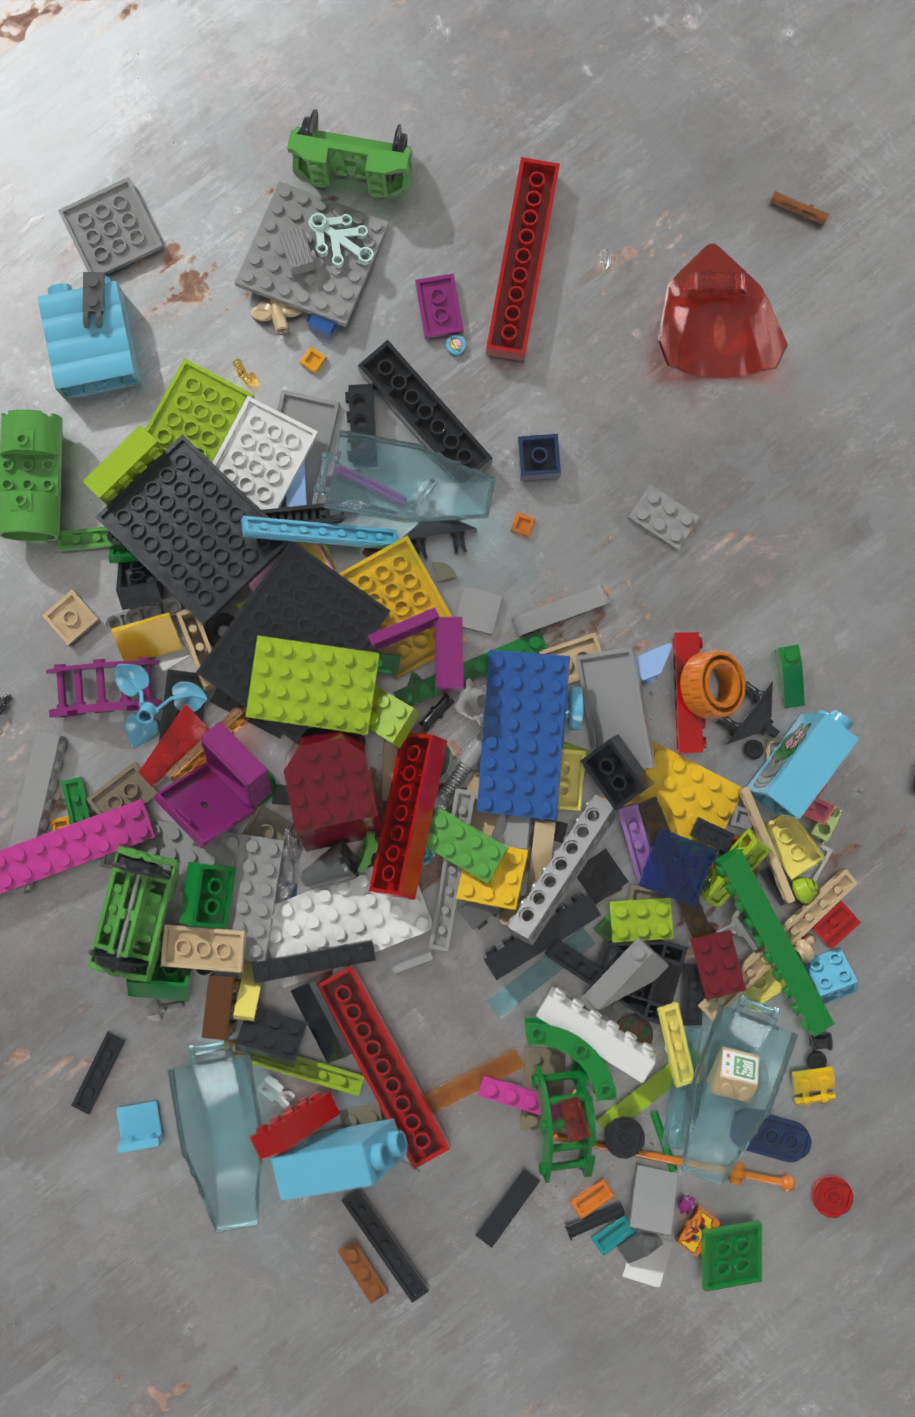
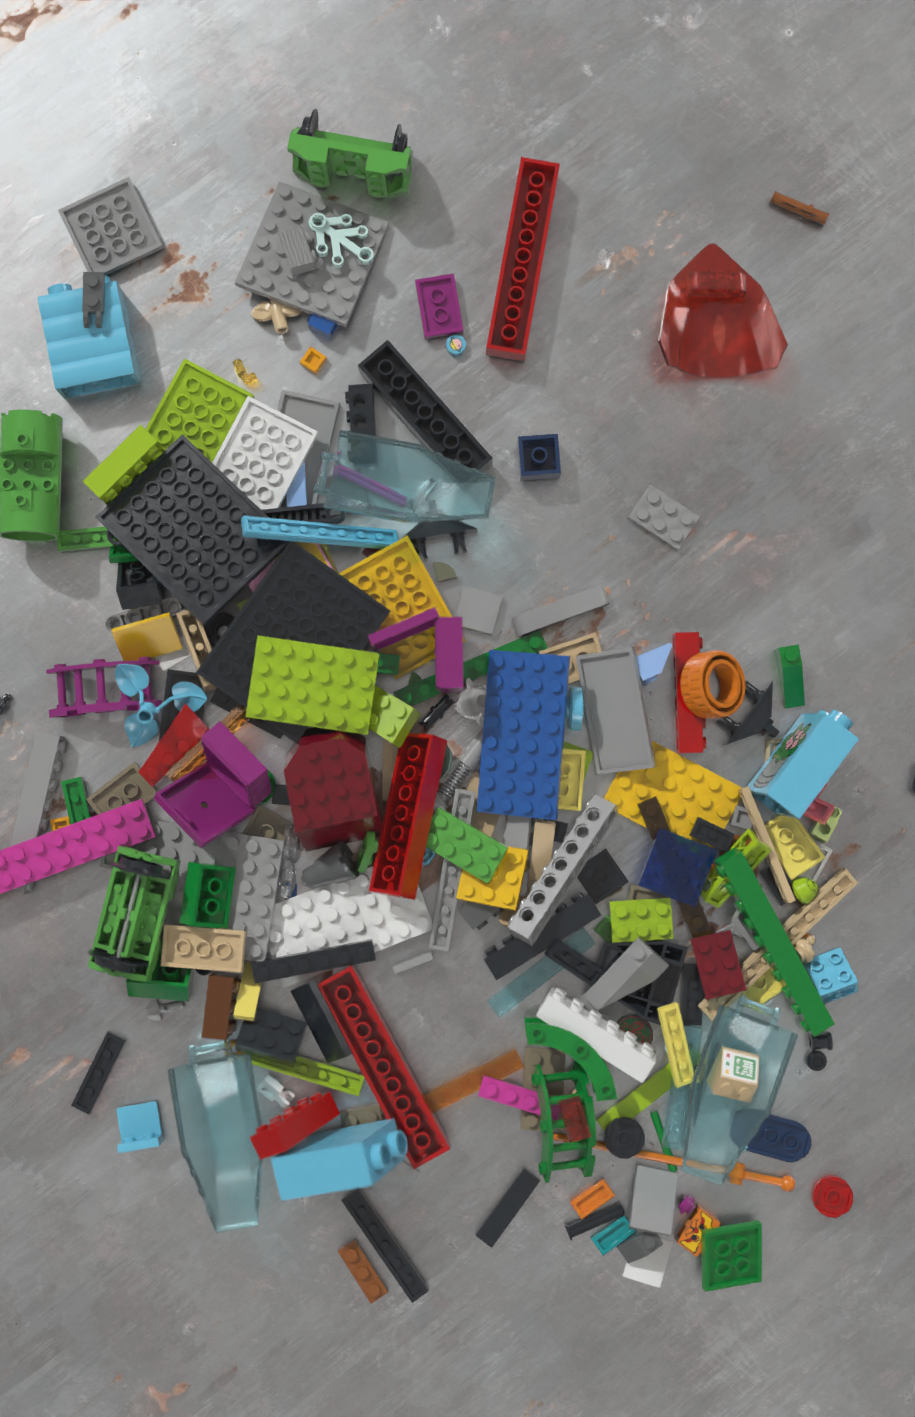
tan plate [42,590,99,646] -> none
orange tile [510,512,536,538] -> none
black brick [580,734,654,811] -> none
medium lavender plate [618,803,658,886] -> none
black plate [743,740,764,760] -> none
yellow plate [792,1066,836,1106] -> none
red plate [811,900,861,950] -> none

